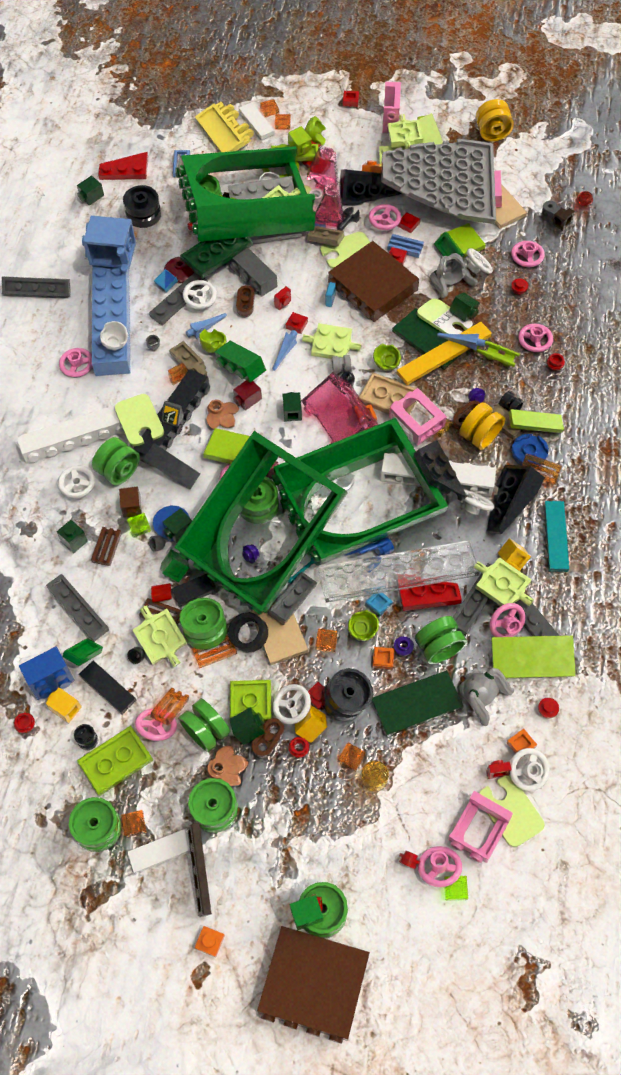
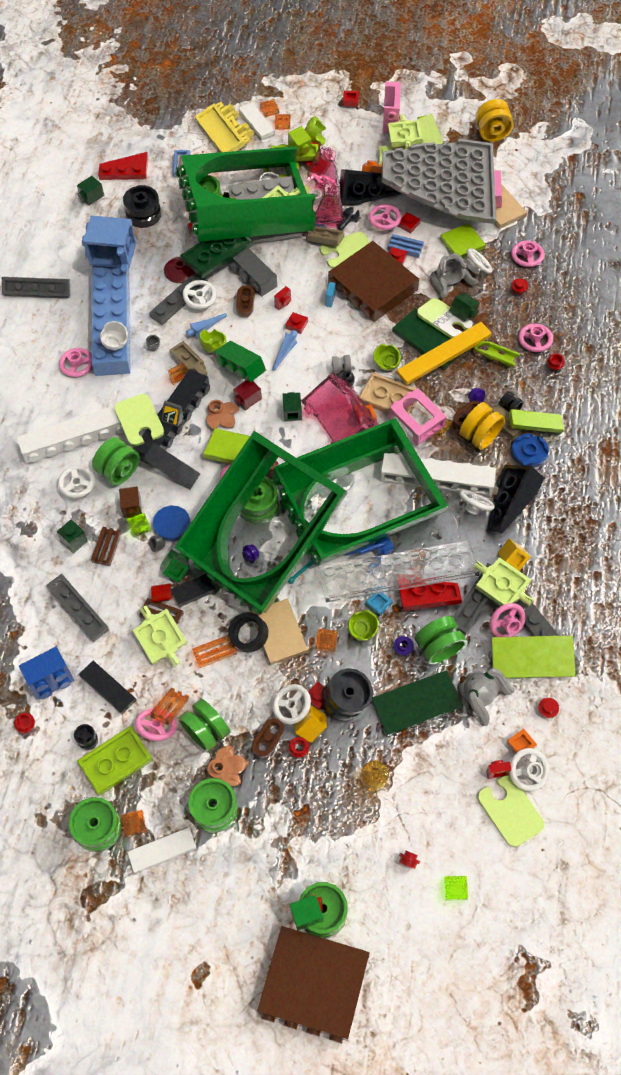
yellow brick [45,688,82,723] -> none
green tile [62,638,103,666] -> none
black hinge [127,647,145,664] -> none
dark azure tile [154,269,178,293] -> none
dark green brick [162,508,192,543] -> none
bright green wheel [180,598,228,650] -> none
dark brown tile [187,823,212,917] -> none
orange plate [195,926,225,957] -> none
dark green brick [229,707,265,745] -> none
lime tile [230,680,272,721] -> none
dark grey tile [268,572,317,625] -> none
yellowish green plate [302,323,361,359] -> none
clear orange tile [338,742,366,772] -> none
orange tile [373,647,394,670] -> none
black wing [414,440,467,501] -> none
bright pink piece [418,846,462,887] -> none
green tile [434,232,465,258] -> none
medium blue piece [437,333,485,350] -> none
bright pink panel [448,791,513,863] -> none
clear orange tile [522,453,562,484] -> none
leg [541,201,575,231] -> none
teal tile [544,501,569,572] -> none
clear red plate [577,191,593,207] -> none

